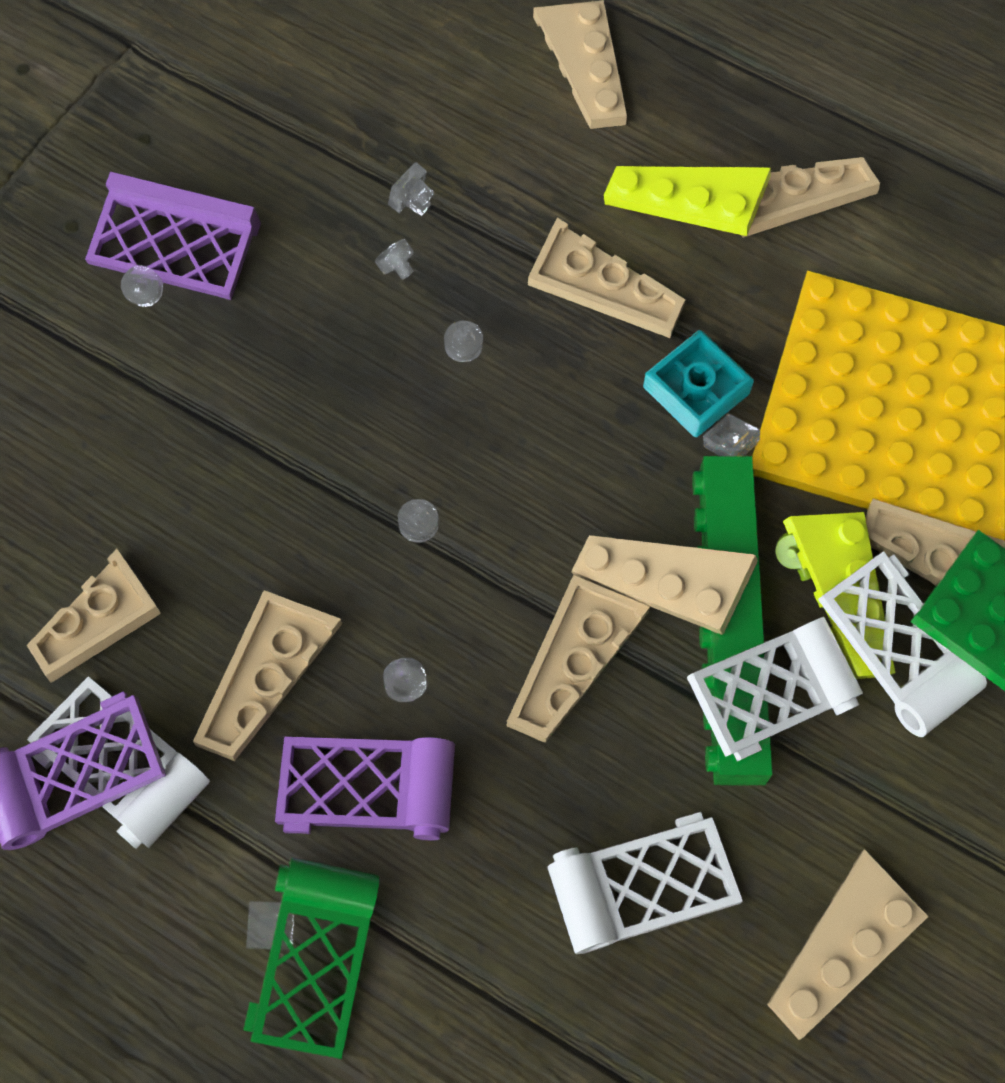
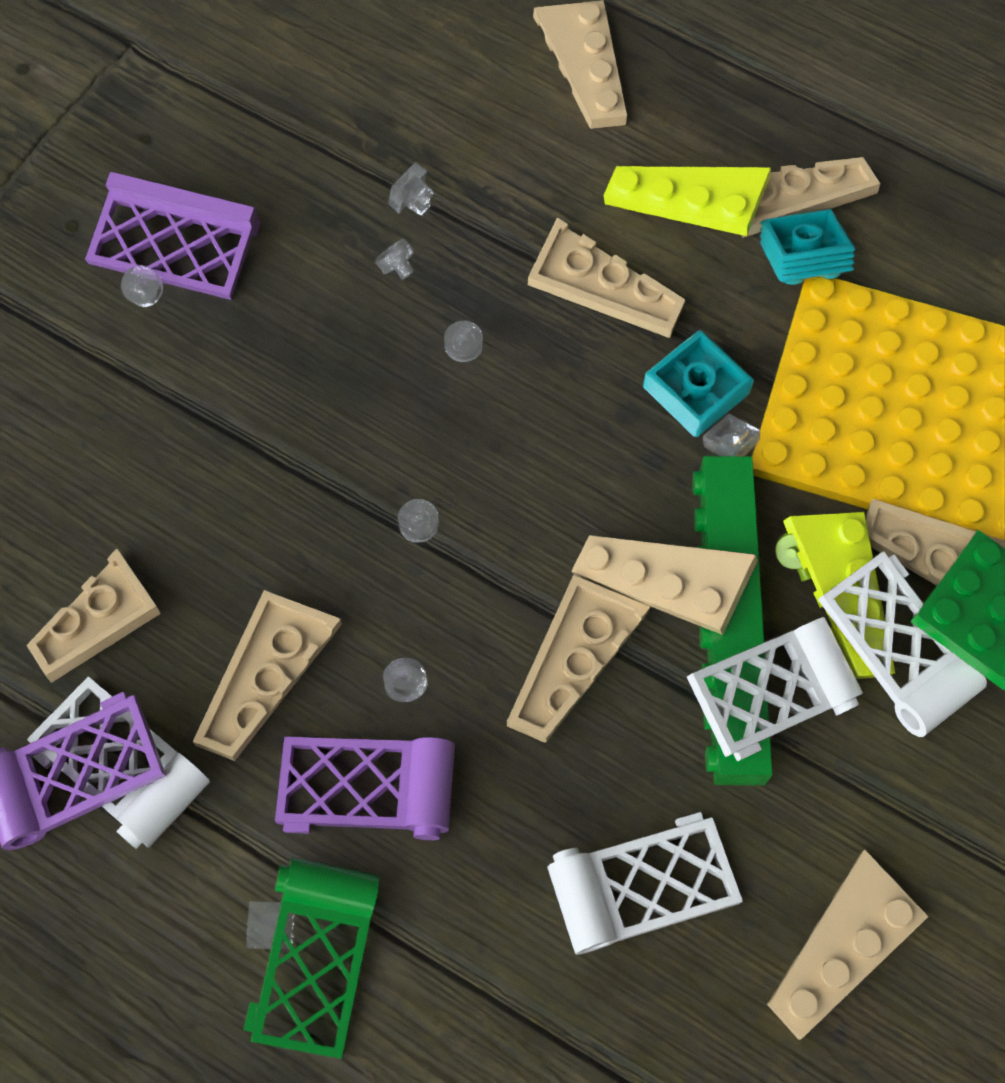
none -> teal brick [760,209,856,285]

